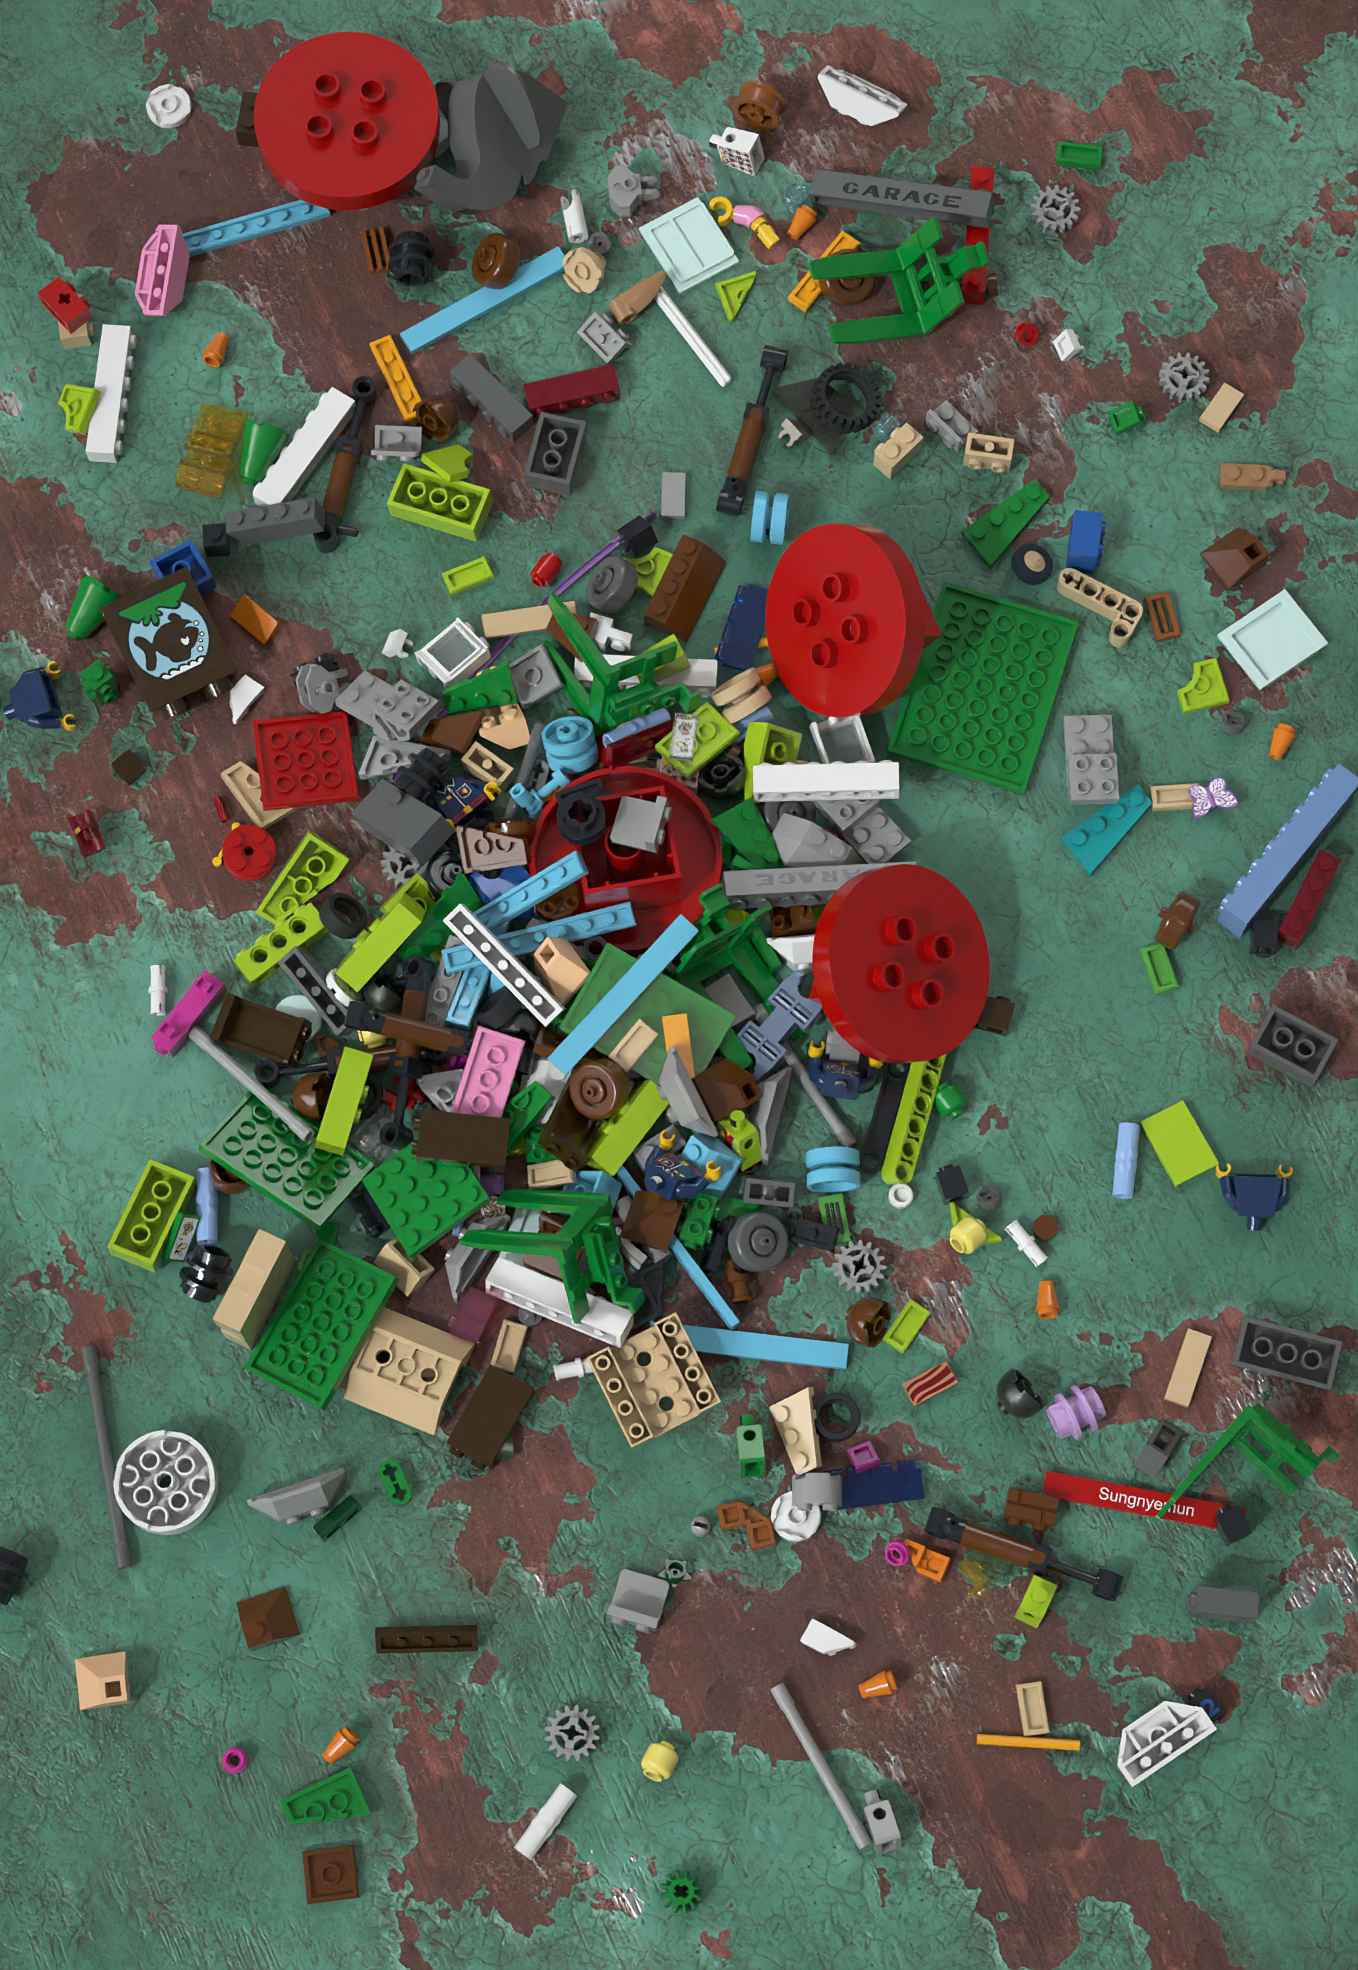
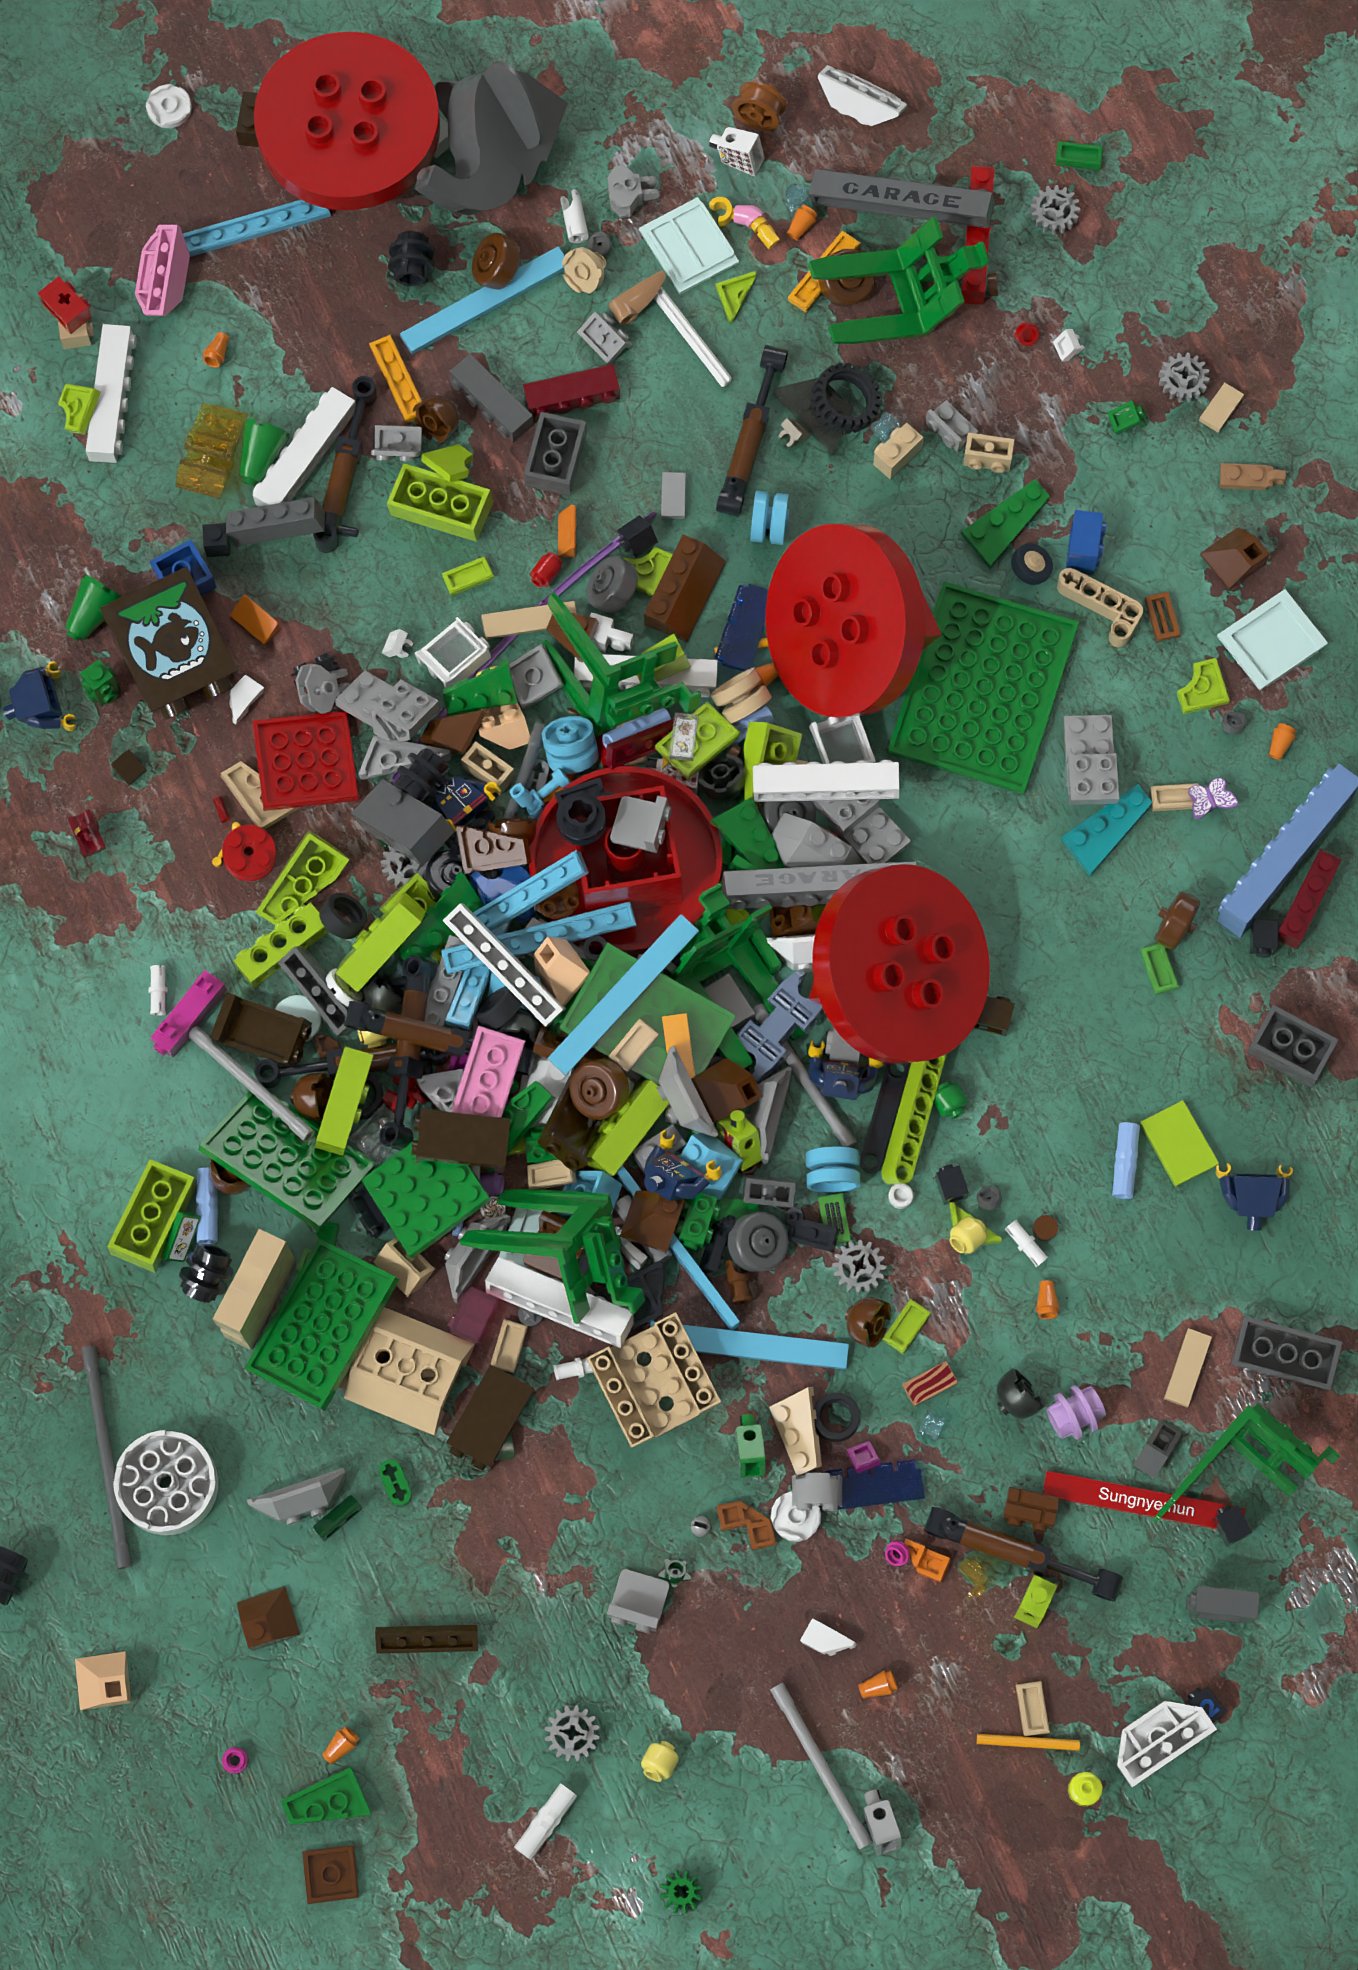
dark orange tile [361,226,390,275] -> none
none -> orange slope [558,505,577,557]
none -> clear light blue wheel [918,1410,946,1441]
none -> neon yellow head [1068,1772,1103,1807]

